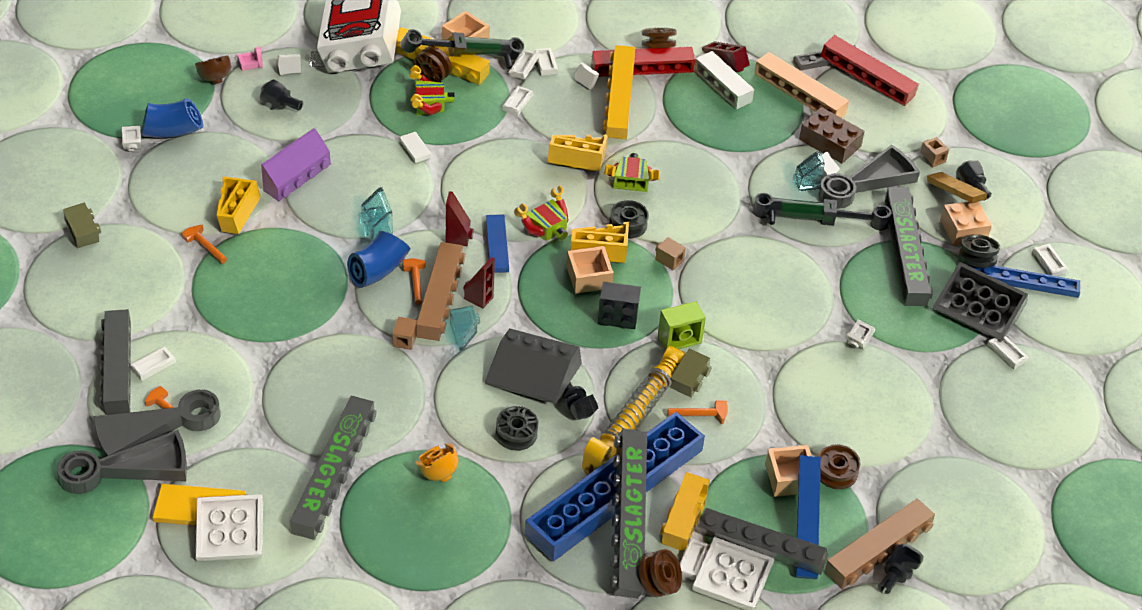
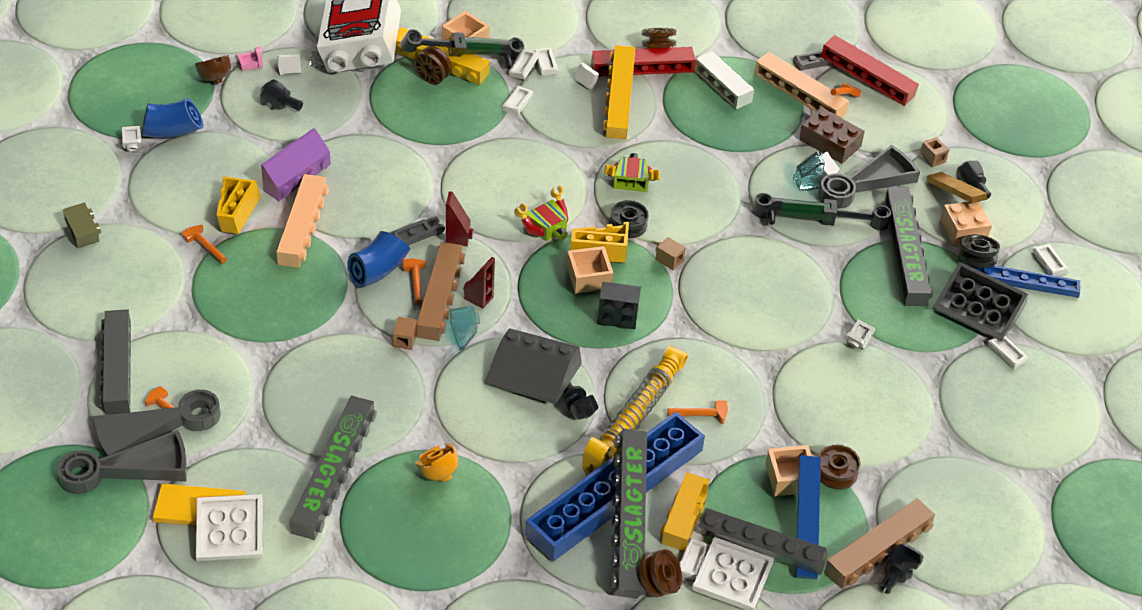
white tile [130,346,176,381] -> none
clear light blue slope [359,187,393,242] -> none
white tile [400,132,431,163] -> none
torso [409,65,455,116] -> none
blue tile [486,214,509,273] -> none
pearl dark grey wheel [495,406,539,451] -> none
yellow wedge [548,135,608,172] -> none
lime brick [658,301,706,351] -> none
olive brick [670,348,712,398] -> none
dark red slope [702,41,750,73] -> none
none -> light nougat brick [277,174,329,268]
none -> dark grey hinge [391,217,446,245]
none -> orange piece [830,83,861,97]

